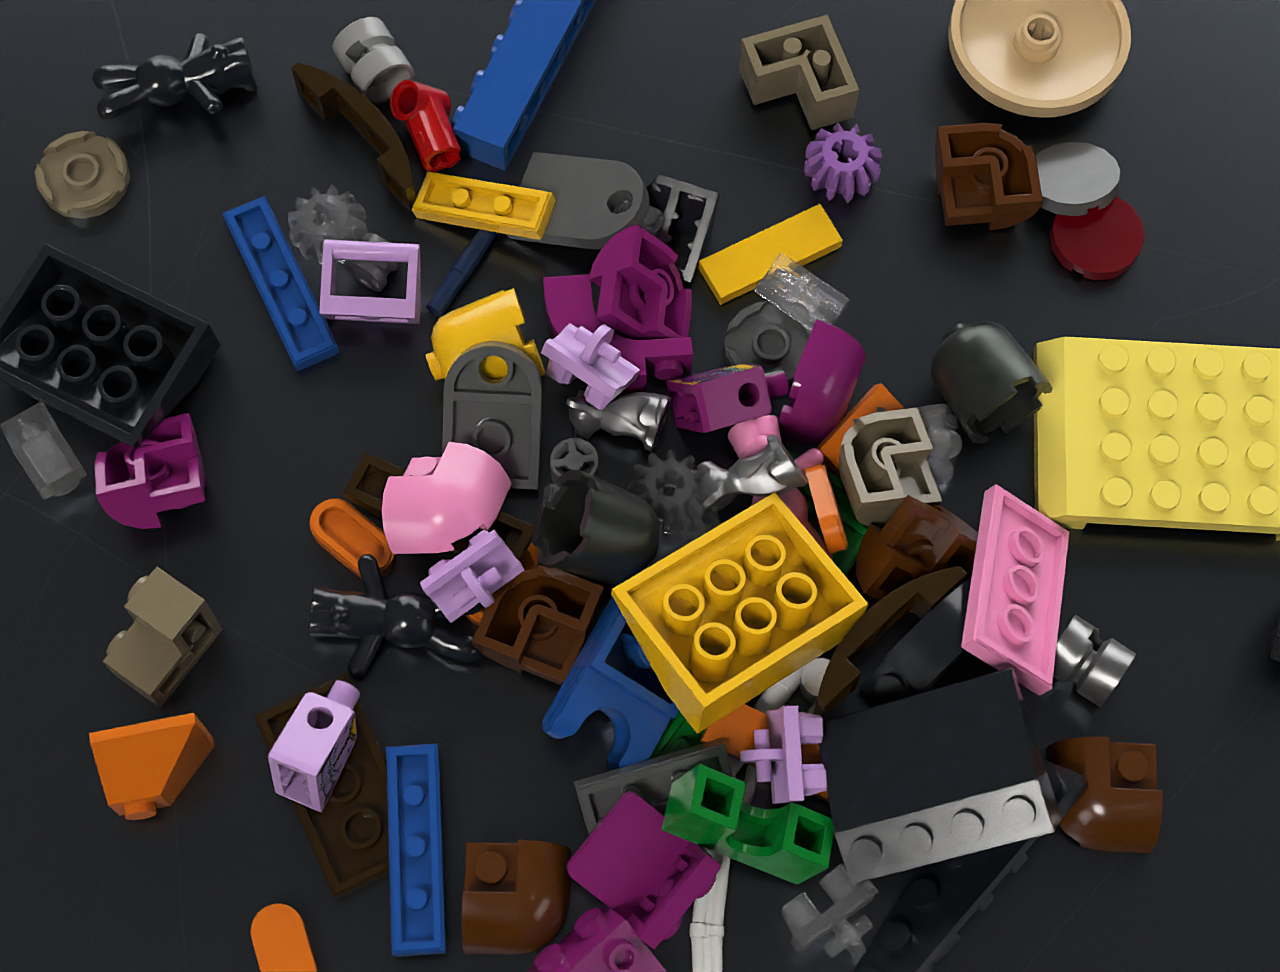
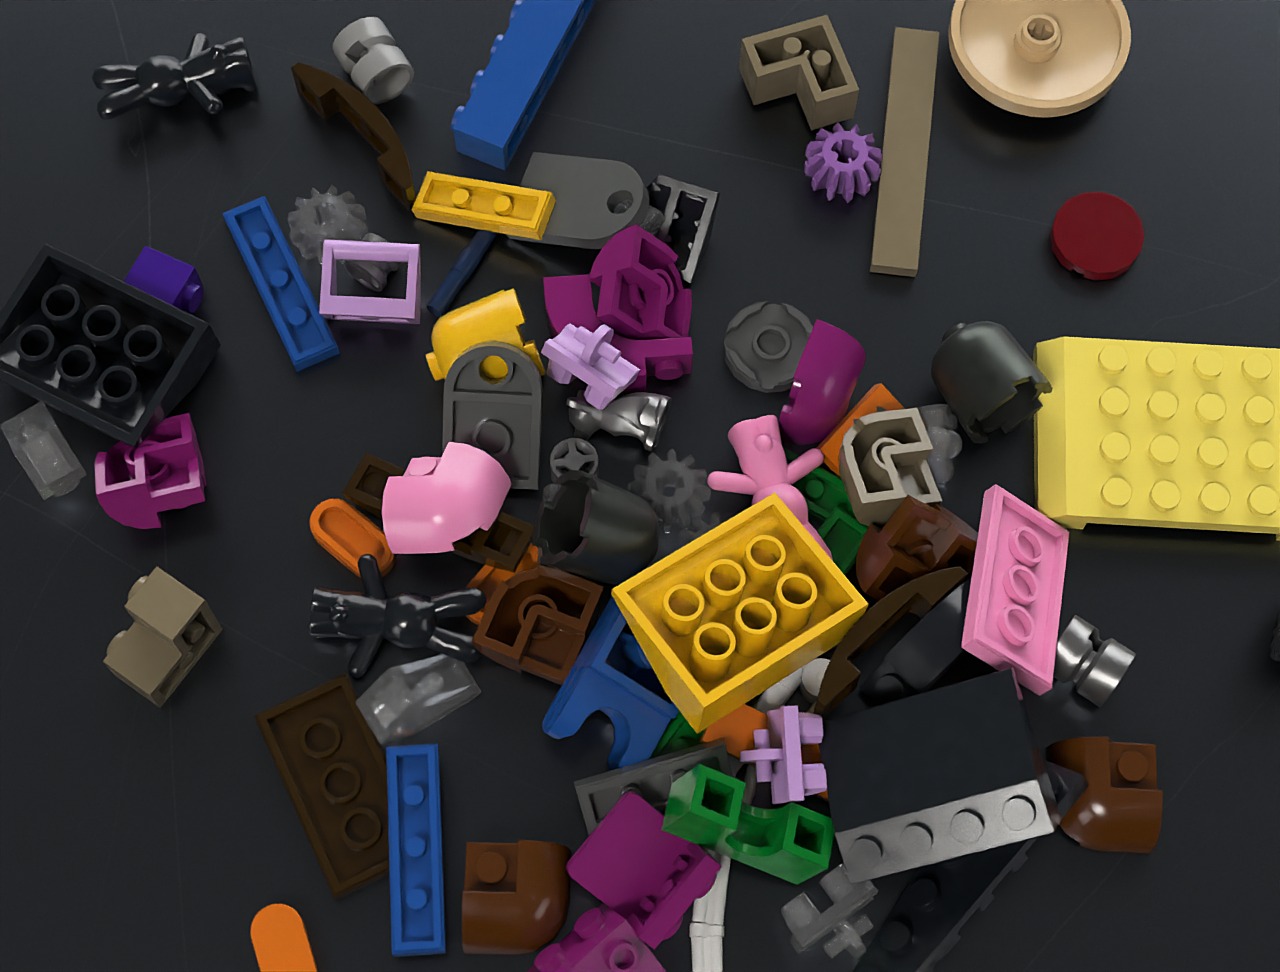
dark tan tile [35,131,130,219] -> none
orange slope [89,713,214,820] -> none
lavender torso [268,680,360,813] -> none
red piece [390,79,461,172] -> none
lavender hips [420,530,524,623] -> none
magenta torso [666,364,789,433] -> none
flat silver animal [697,434,808,513] -> none
yellow tile [698,204,843,305] -> none
clear hips [754,252,851,331] -> none
orange tile [805,463,849,554] -> none
reddish brown brick [935,123,1043,231] -> none
tile [1035,142,1121,216] -> none
none -> dark purple brick [123,246,204,314]
none -> clear slope [355,655,482,744]
none -> dark tan tile [870,27,940,277]

